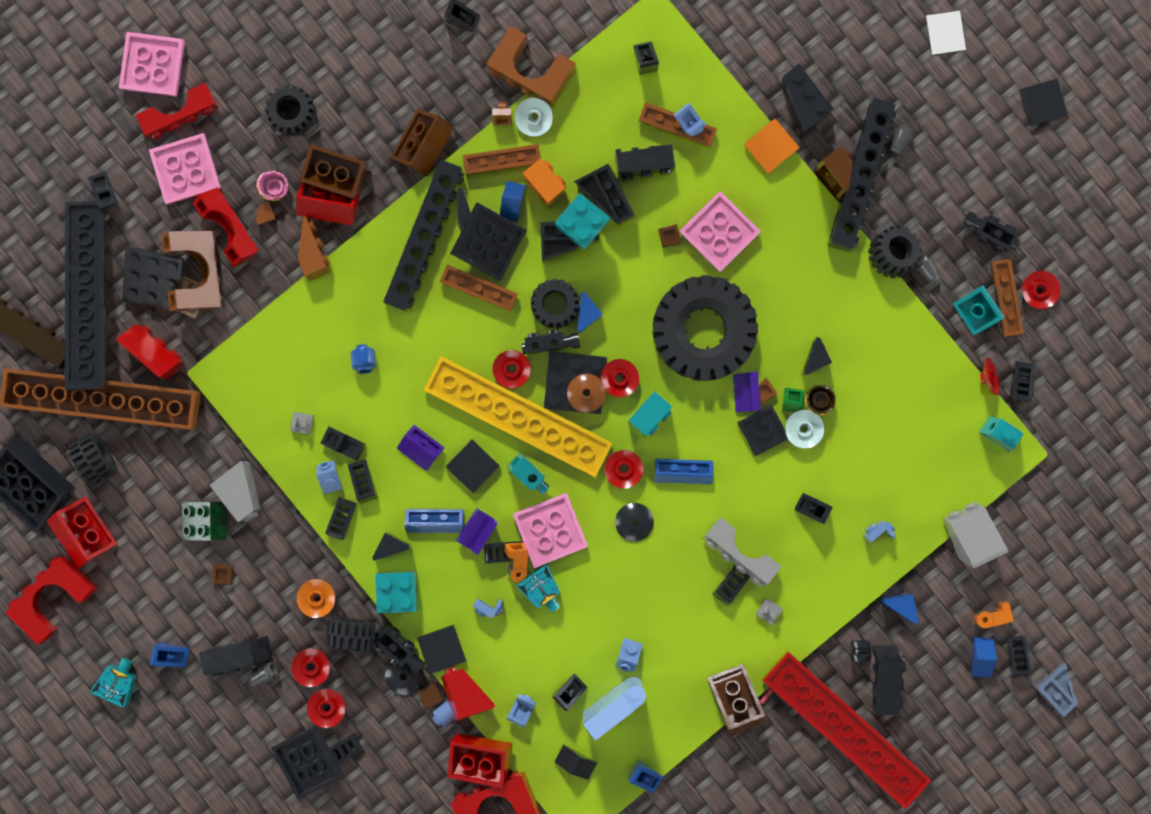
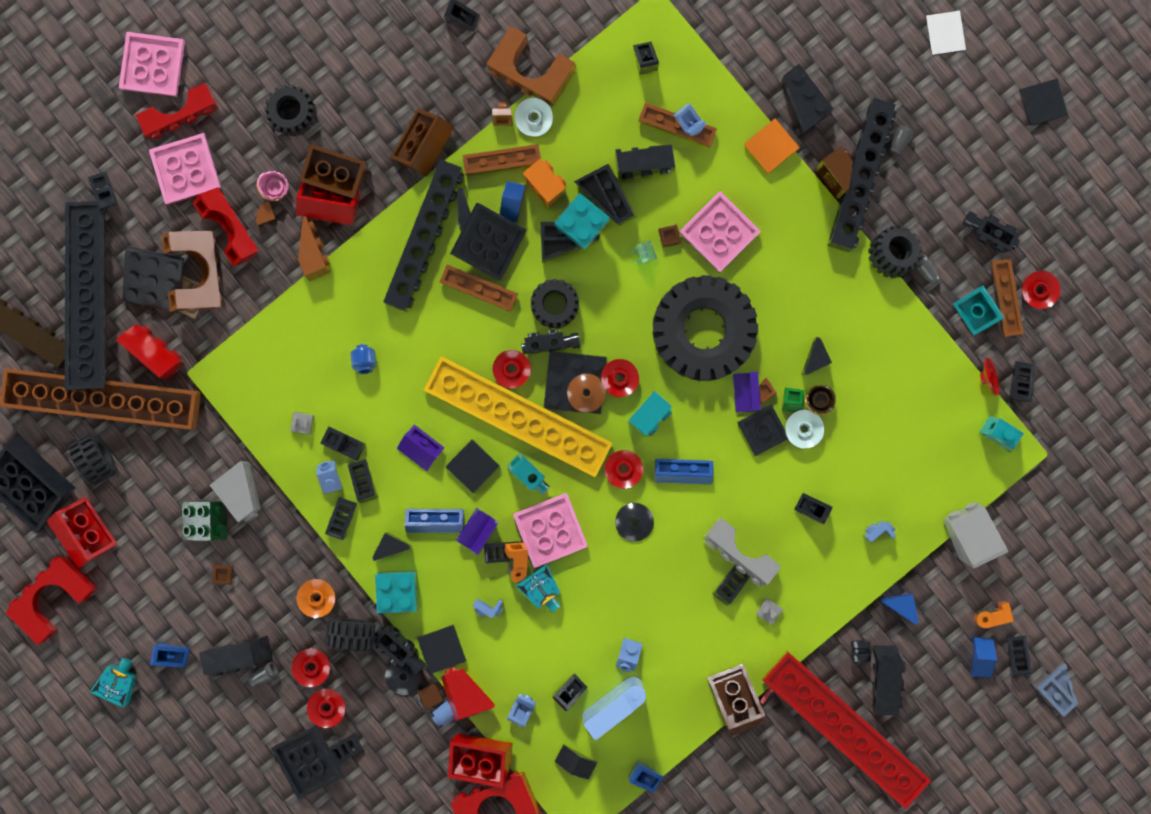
blue slope [577,292,602,332] -> none
none -> clear light blue tile [632,241,657,263]

